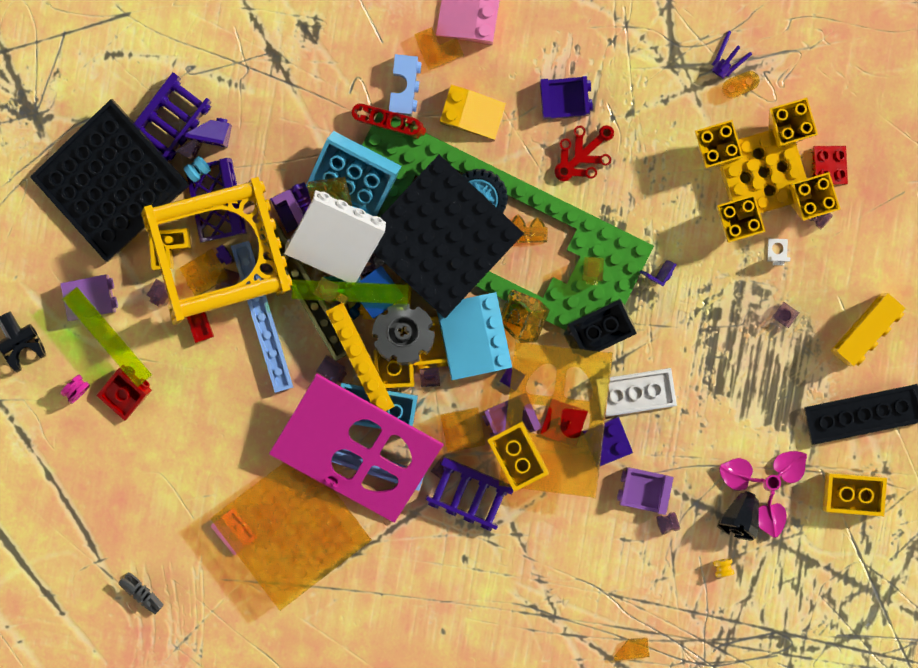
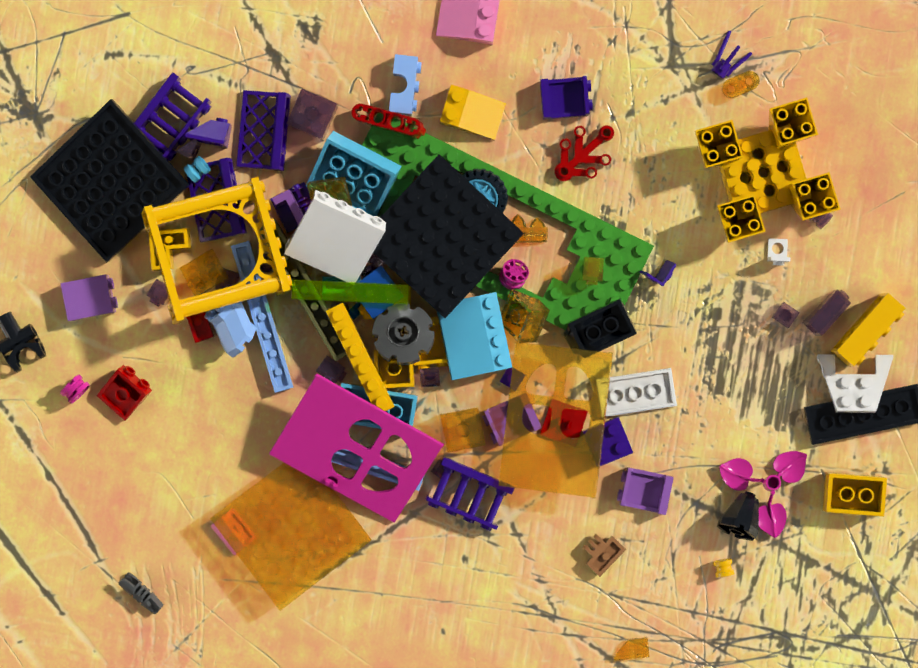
clear neon green tile [62,287,152,388] -> none
dark purple plate [216,244,235,265] -> none
clear yellow plate [313,277,349,305] -> none
clear yellow plate [414,27,464,71] -> none
yellow brick [487,421,549,492] -> none
clear purple wheel [656,511,680,535] -> none
red hinge [811,146,848,184] -> none
none -> light blue brick [204,302,257,358]
none -> dark purple fence [236,90,291,171]
none -> clear purple brick [286,89,338,141]
none -> dark pink wheel [499,259,529,290]
none -> medium nougat hinge [583,534,626,577]
none -> clear purple slope [802,289,851,336]
none -> white wing [817,354,893,413]

